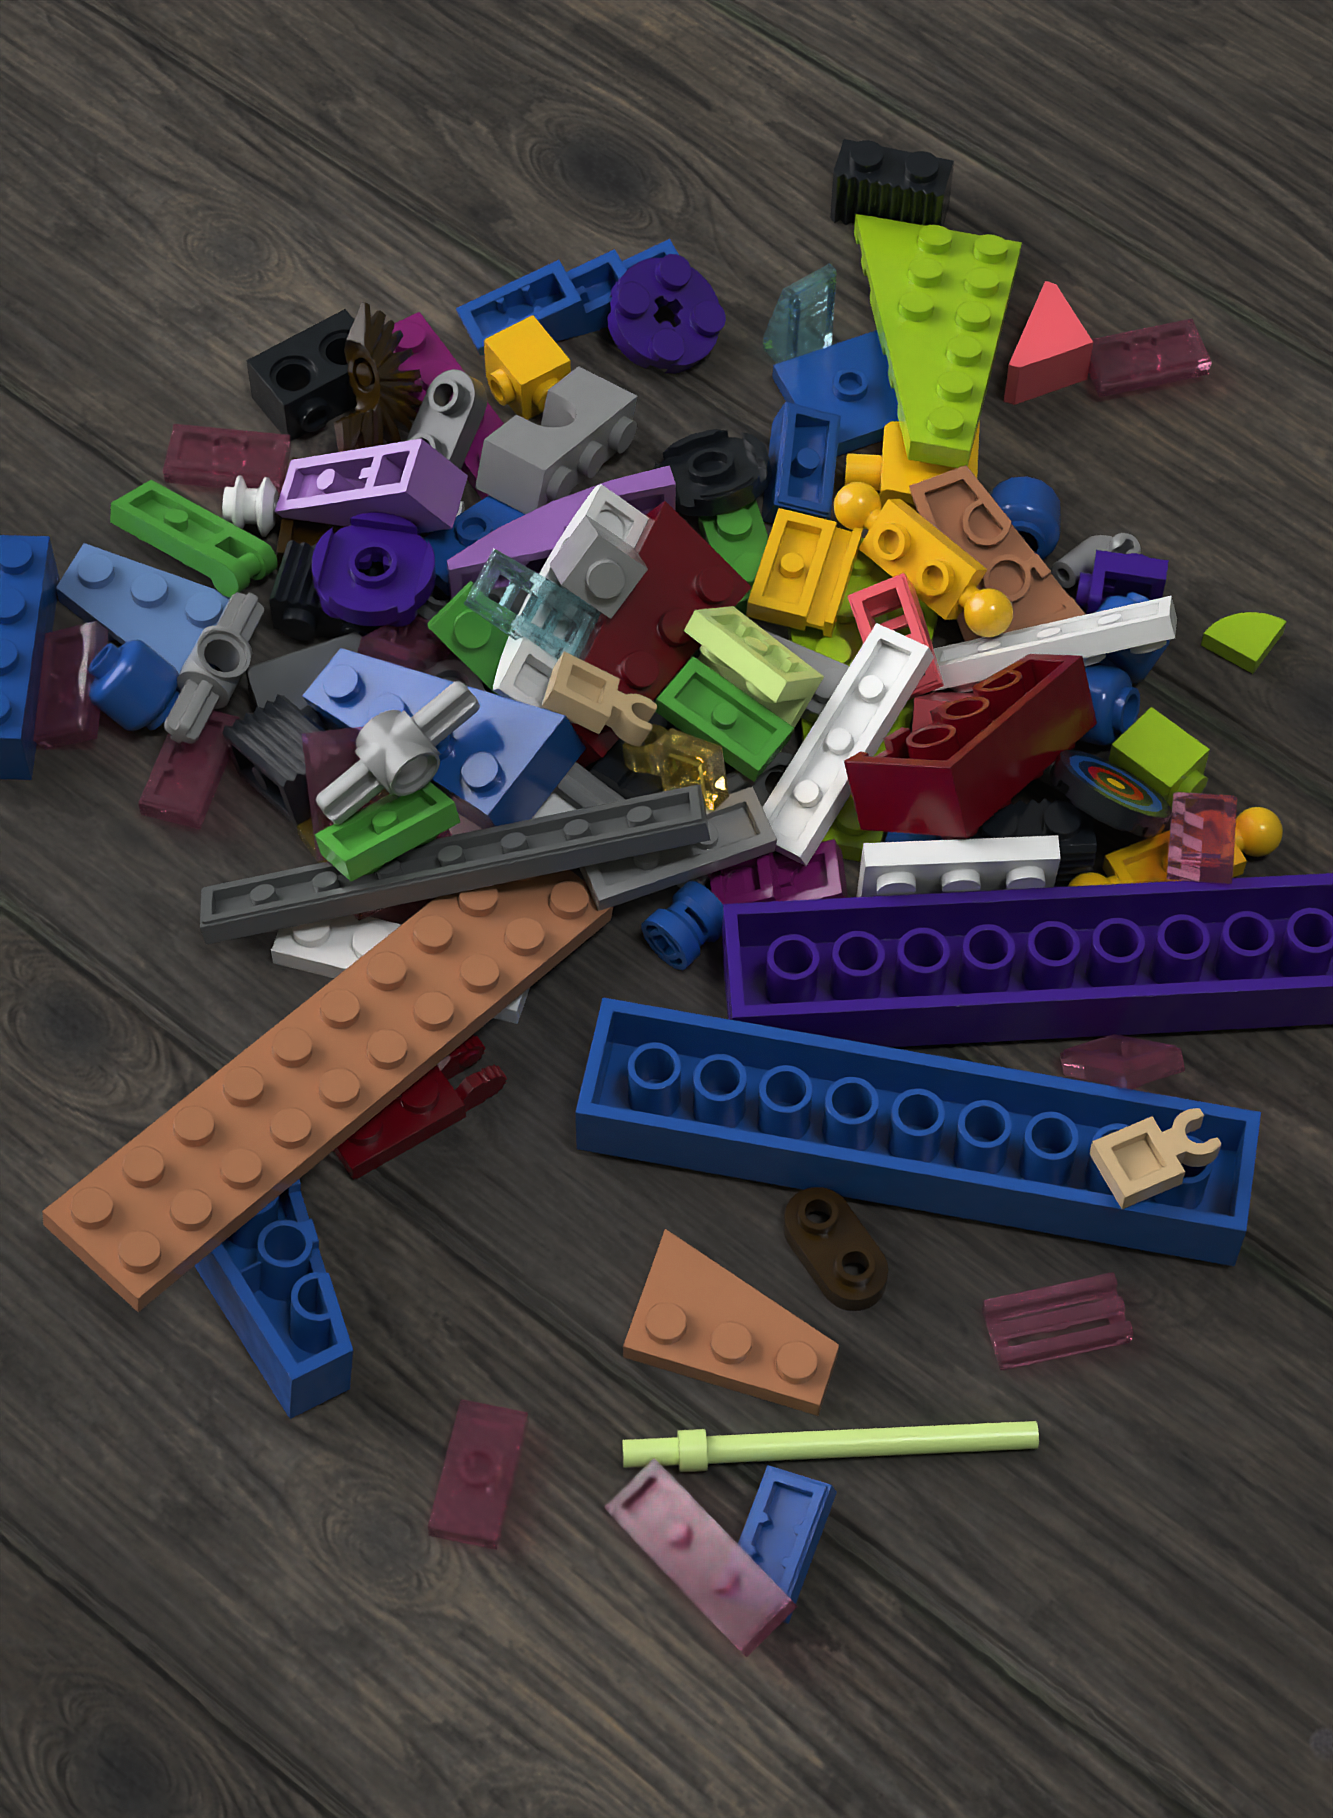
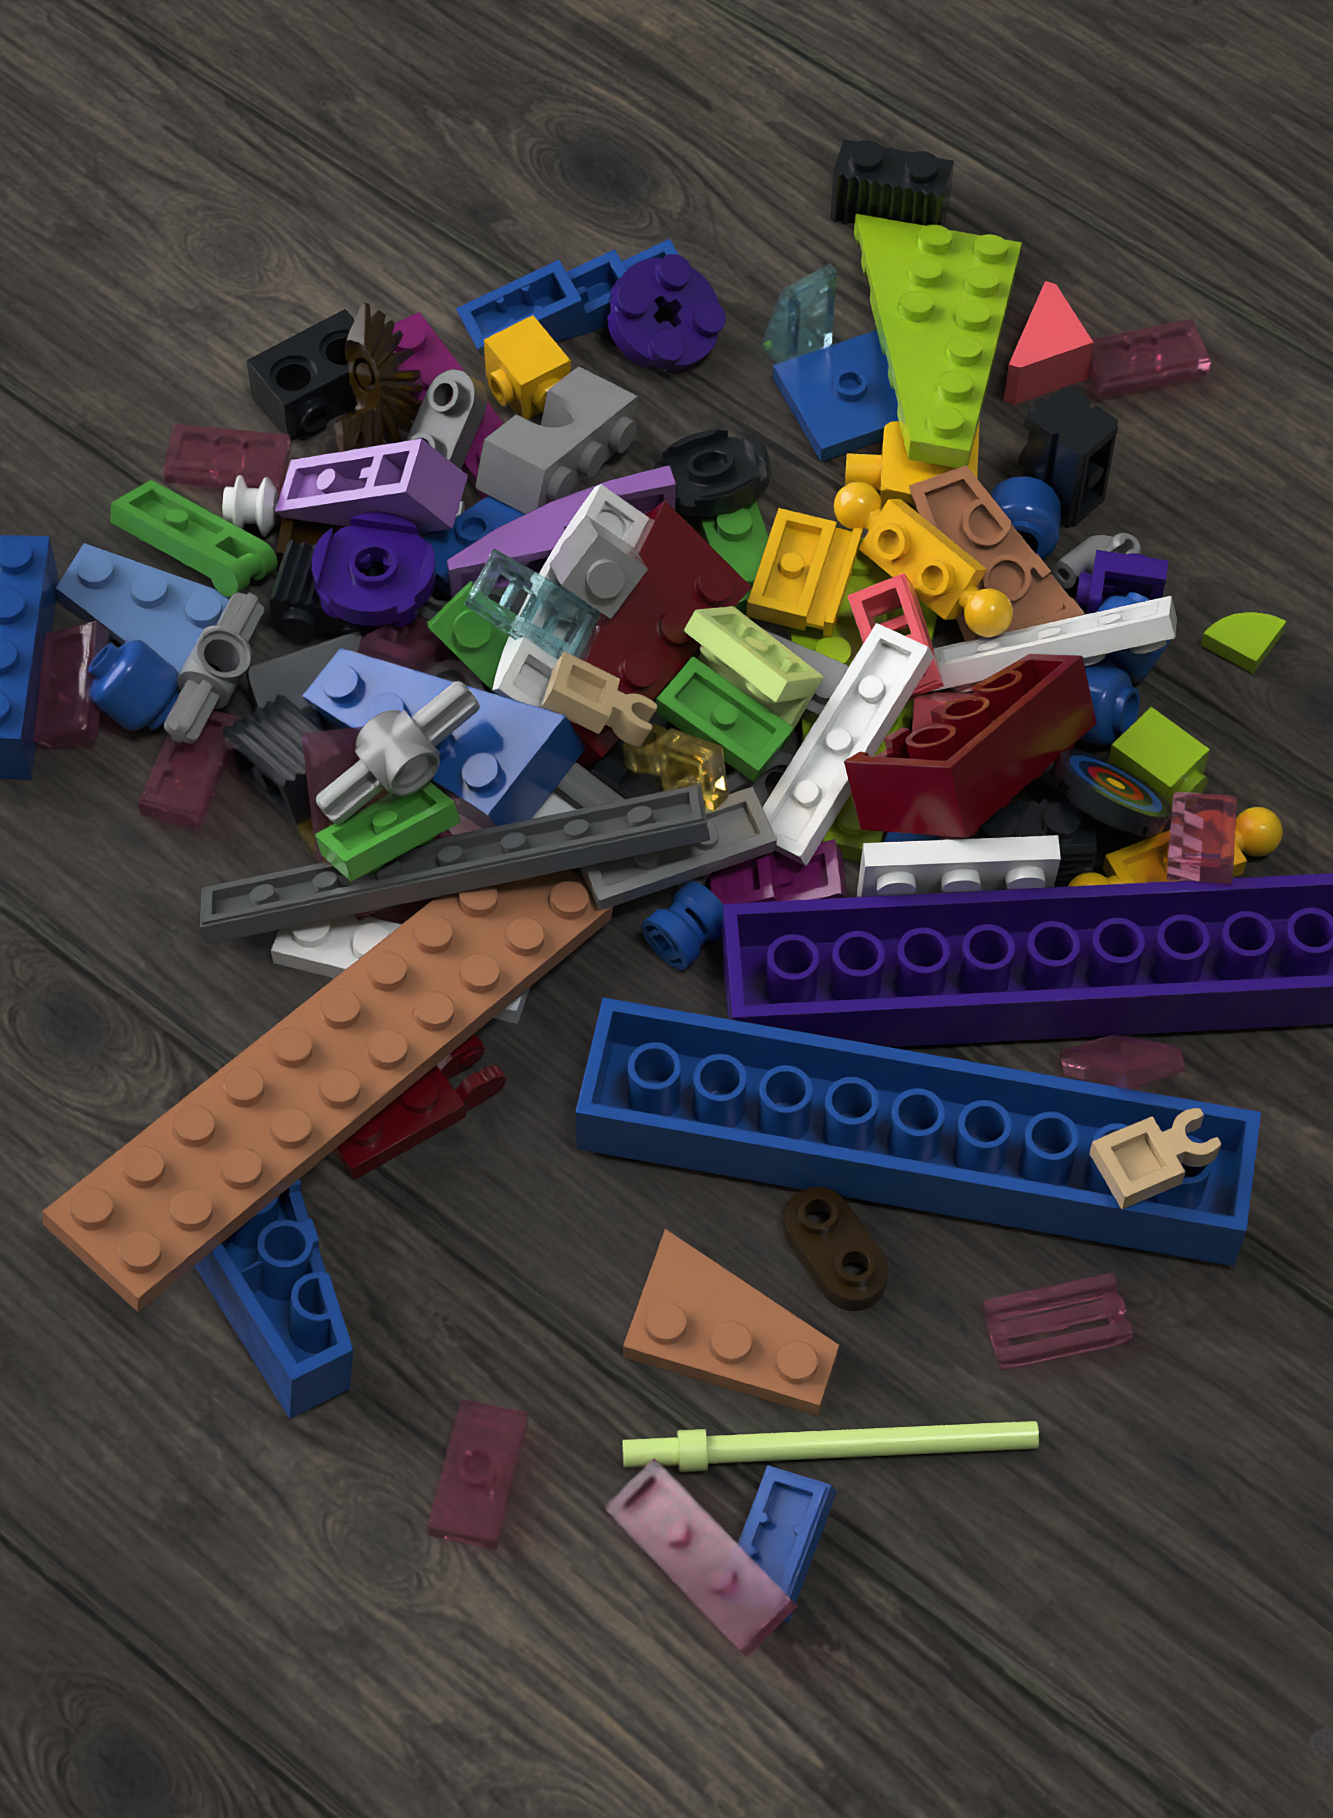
blue slope [762,402,841,523] -> none
none -> black brick [1018,386,1119,528]

